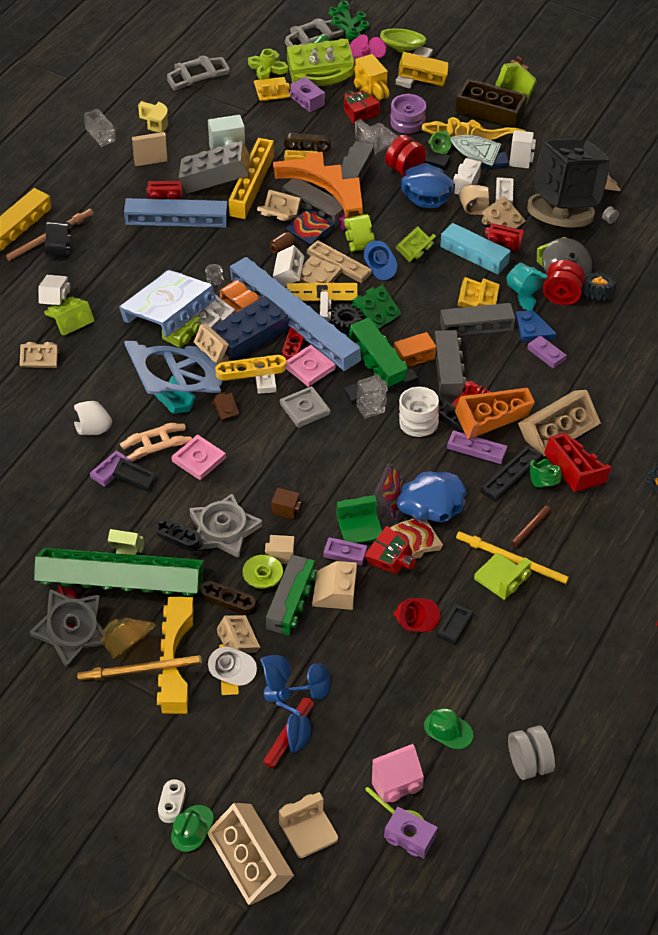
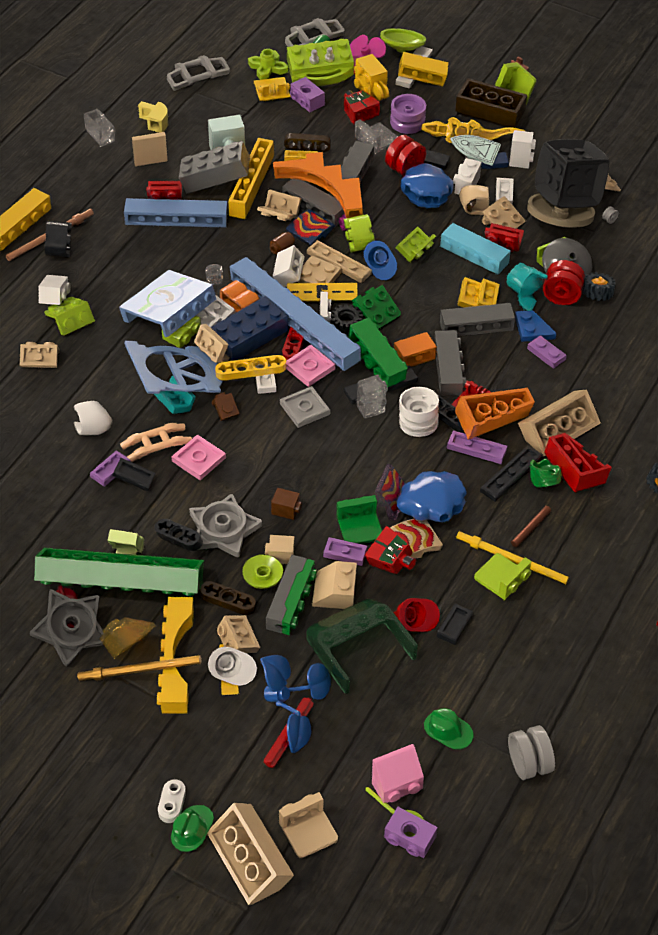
green plant [328,0,369,41] -> none
bright green piece [428,131,452,154] -> none
none -> clear green windscreen [306,599,418,695]

